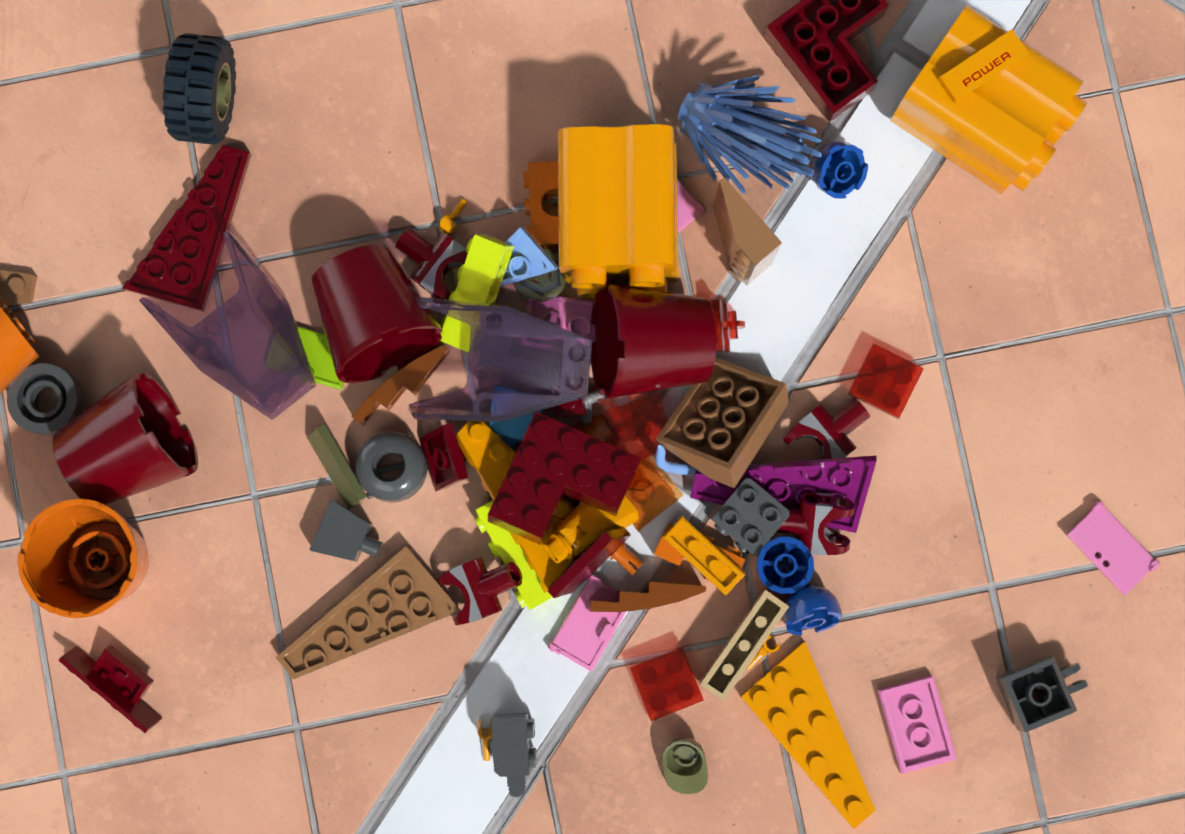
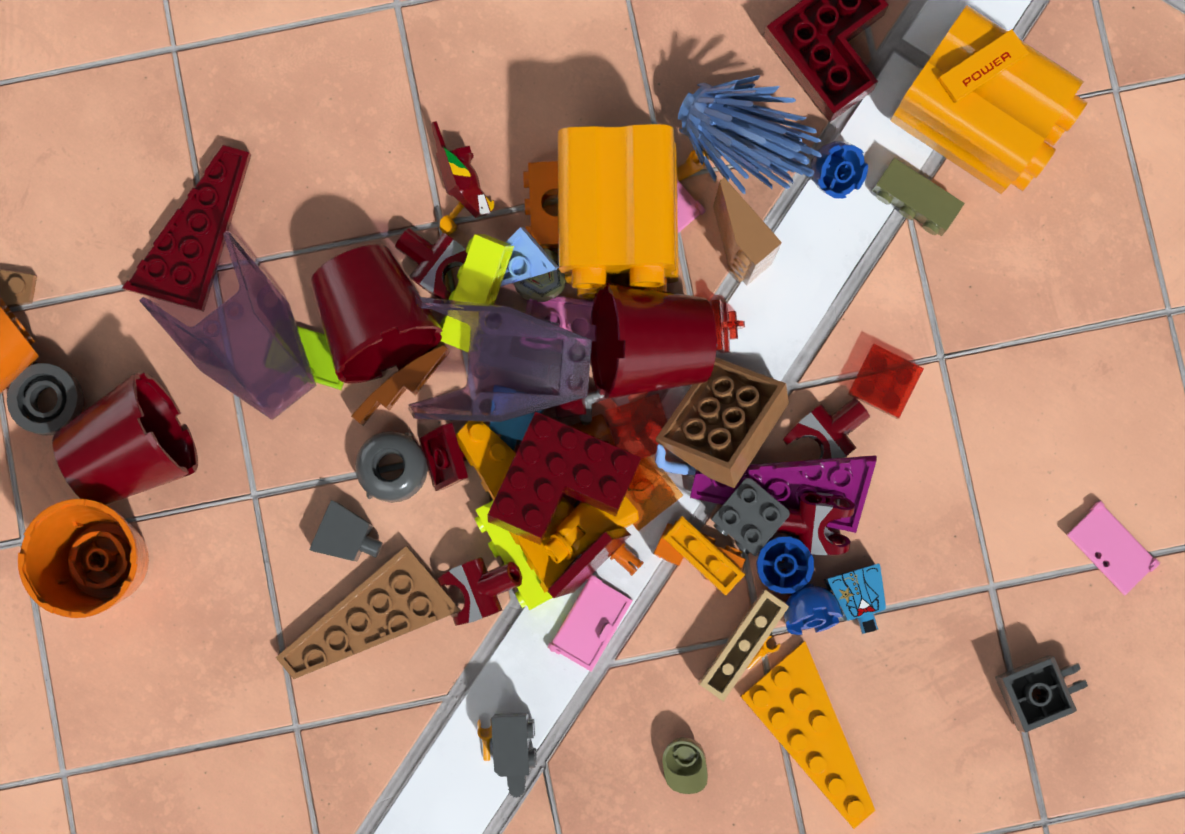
dark red bracket [58,645,162,733] -> none
black wheel [162,33,236,145] -> none
olive tile [307,424,367,510] -> none
dark orange slope [588,581,706,612] -> none
clear red plate [630,646,704,721] -> none
bright pink tile [877,675,957,774] -> none
none -> dark red animal [431,121,495,218]
none -> light orange arm [677,149,708,182]
none -> dark azure torso [824,563,886,634]
none -> olive brick [872,158,965,236]

